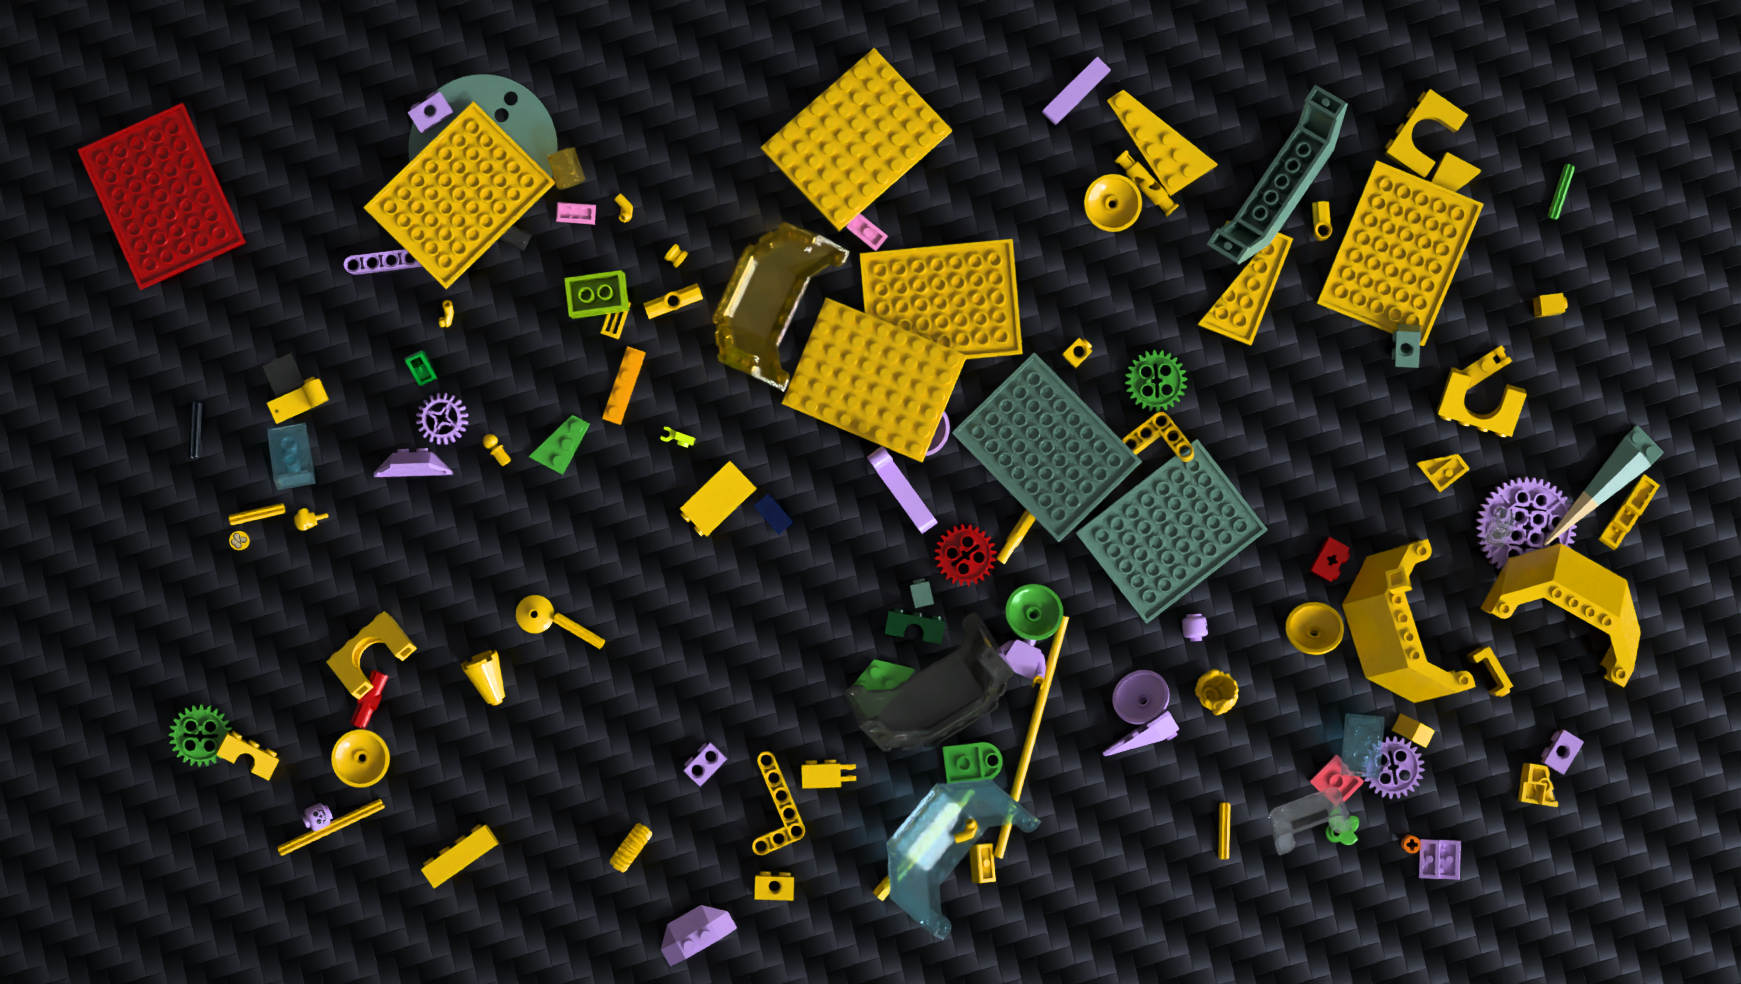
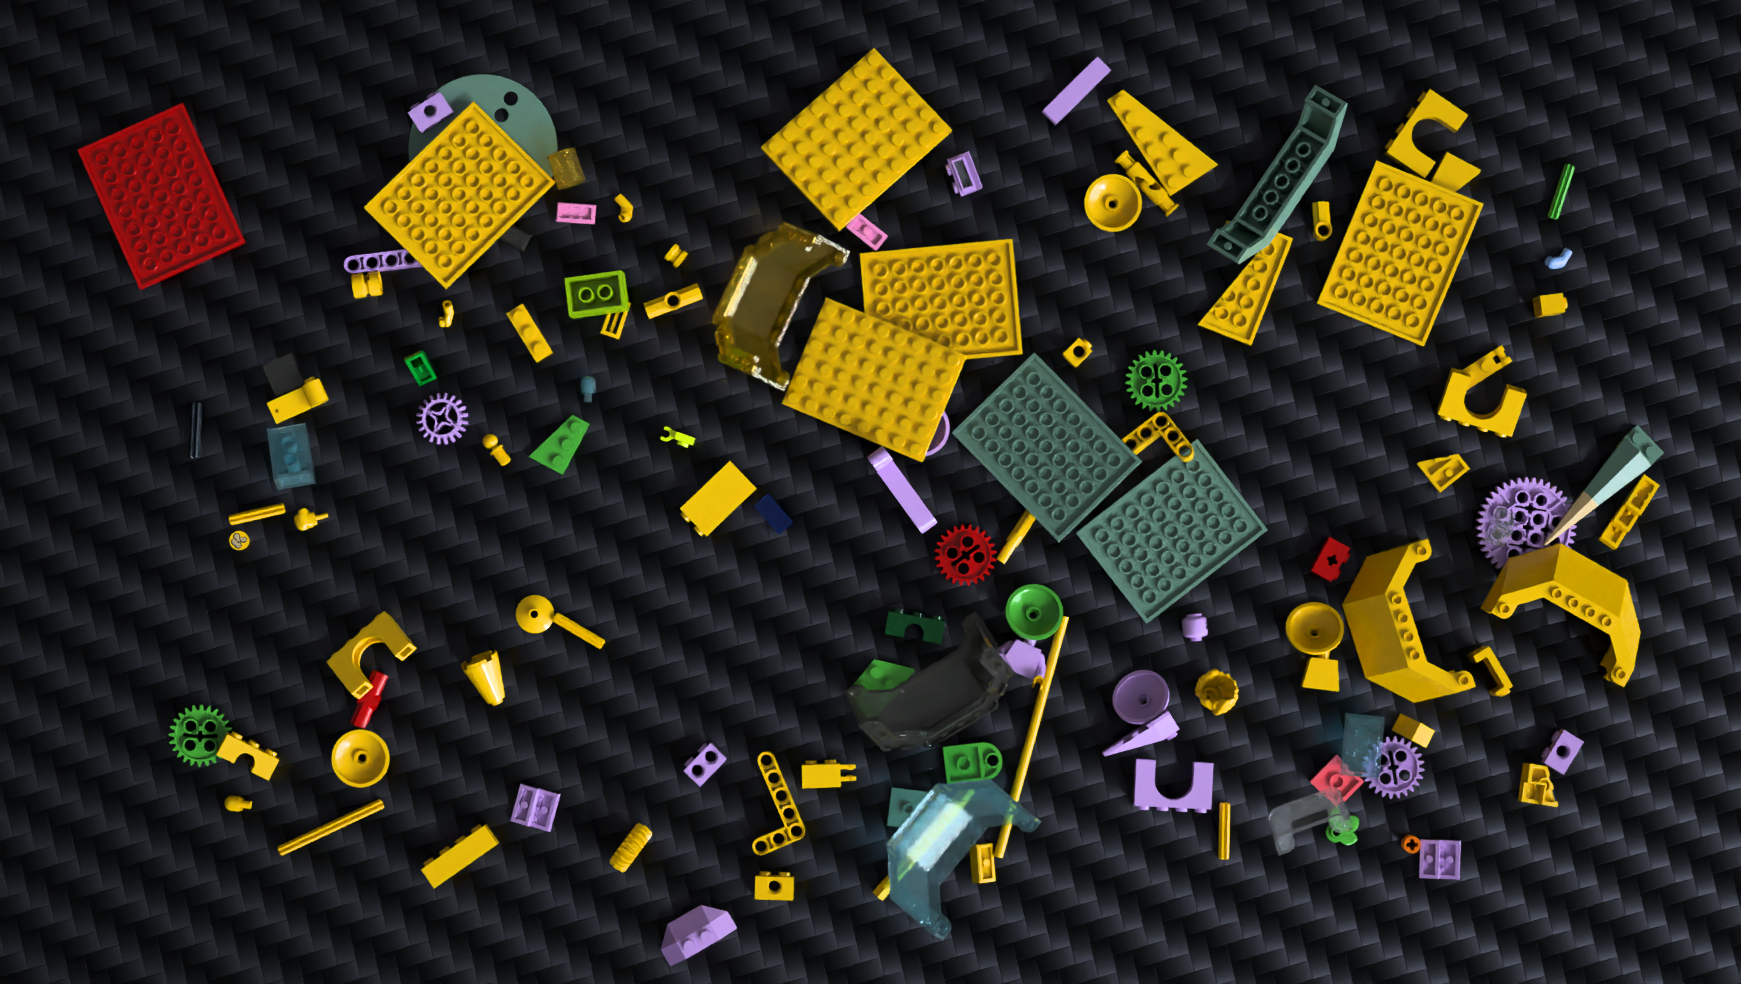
lavender head [302,803,333,831] -> none
lavender wedge [374,448,453,477] -> none
light orange plate [602,346,646,425] -> none
sand green brick [910,579,934,608] -> none
yellow arm [954,818,978,843] -> none
yellow brick [1385,567,1412,594] -> none
sand green brick [1392,324,1421,368] -> none
none -> yellow cylinder [224,796,252,812]
none -> yellow wheel [351,271,383,298]
none -> yellow plate [506,304,553,363]
none -> lavender slope [510,784,561,831]
none -> clear light blue cylinder [580,375,596,402]
none -> sand green plate [887,787,930,830]
none -> lavender window [945,151,982,197]
none -> lavender arch [1133,758,1213,813]
none -> yellow torso [1300,651,1339,692]
none -> light blue arm [1545,248,1572,269]

